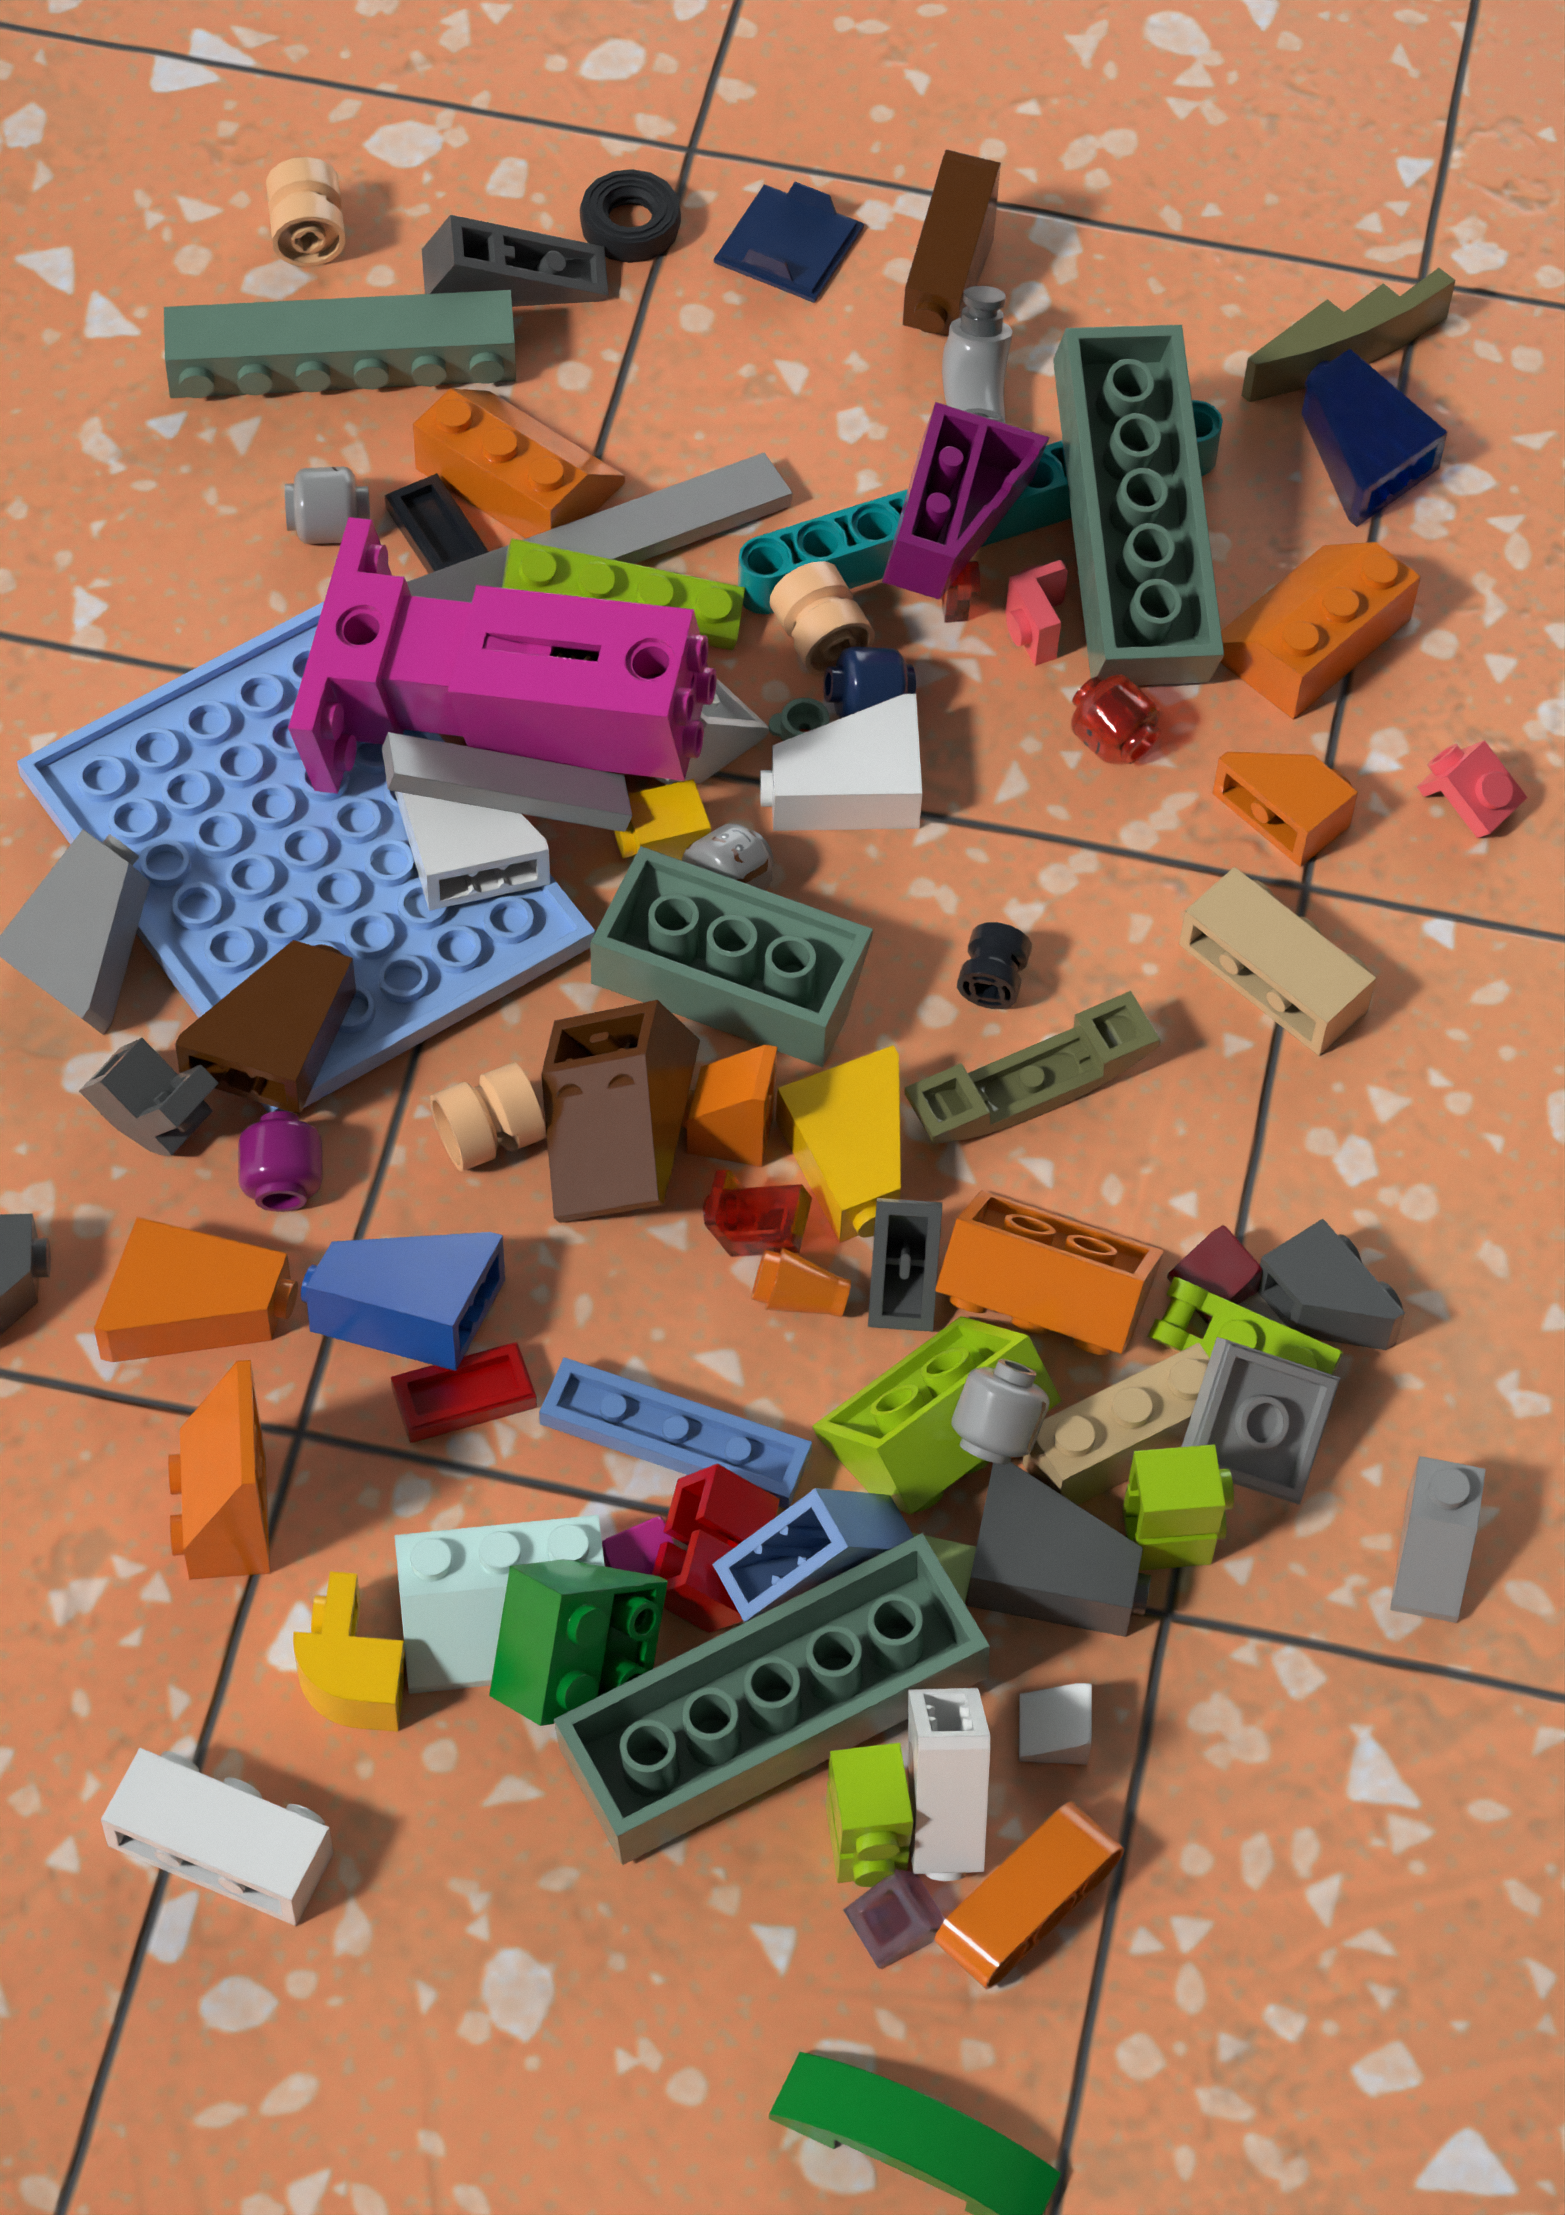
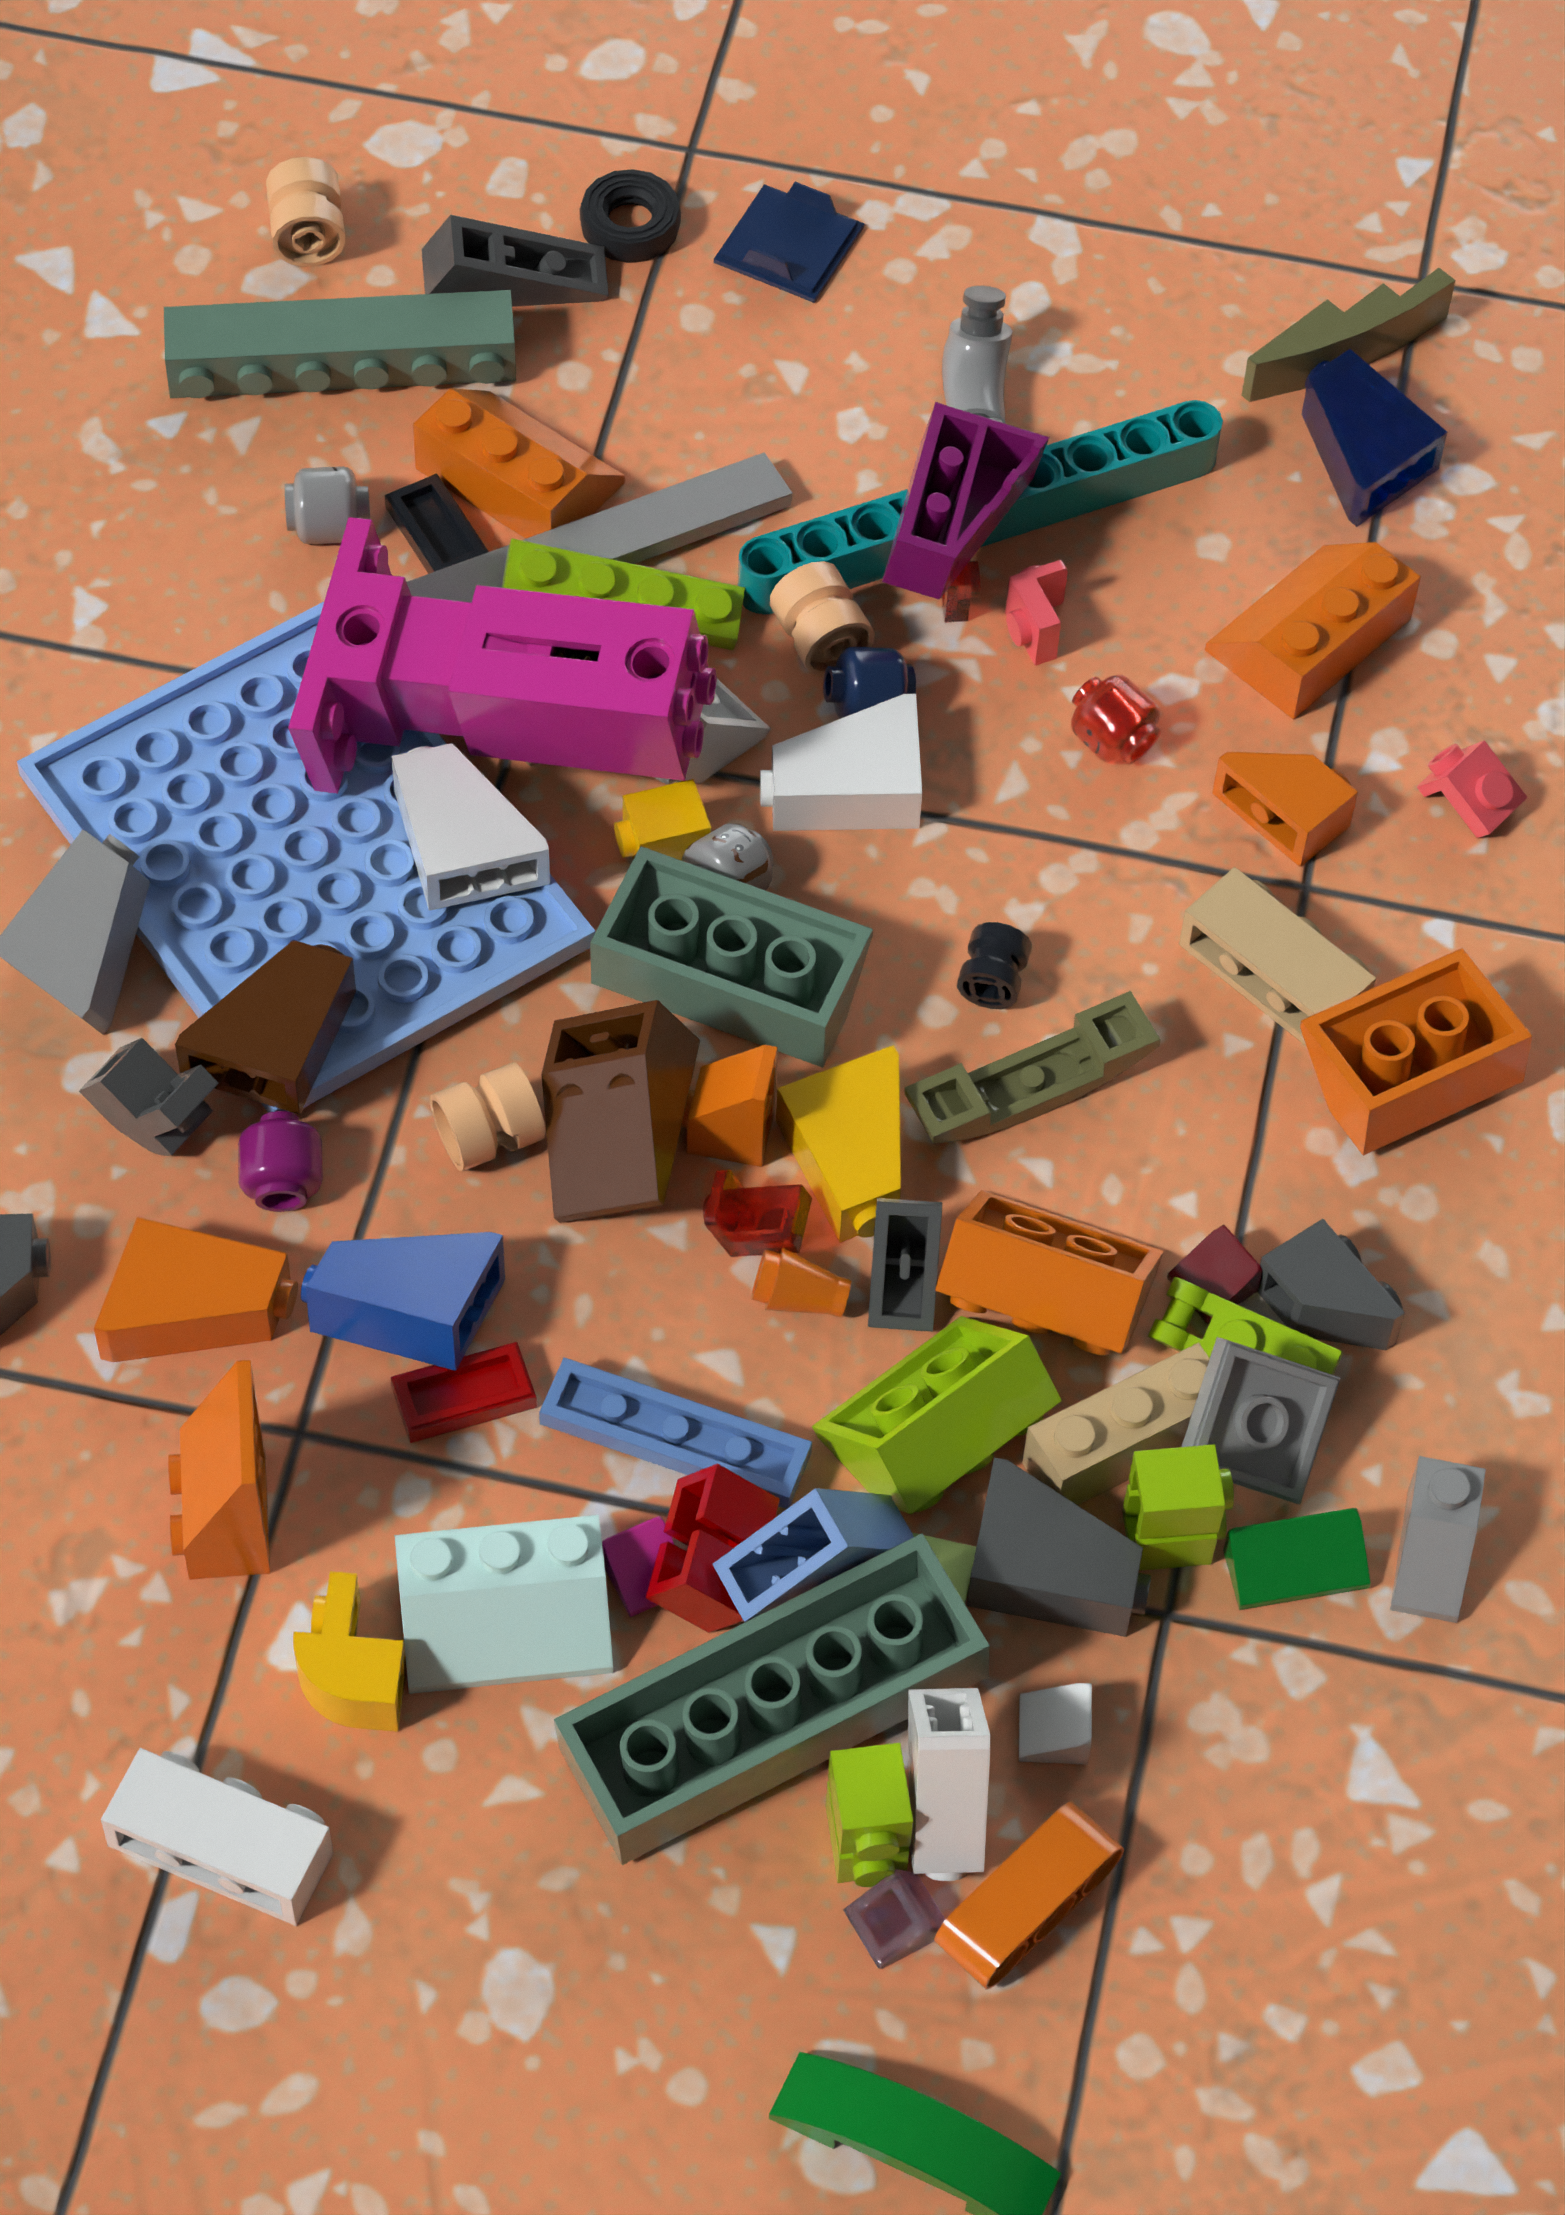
light grey tile [382,732,632,832] -> none
green slope [489,1559,668,1726] -> none
sand green plate [769,698,830,741] -> none
reddish brown slope [903,149,1001,336] -> none
light grey head [951,1359,1049,1465] -> none
sand green brick [1053,325,1224,687] -> none
none -> green slope [1223,1508,1371,1610]
none -> orange slope [1300,948,1532,1156]

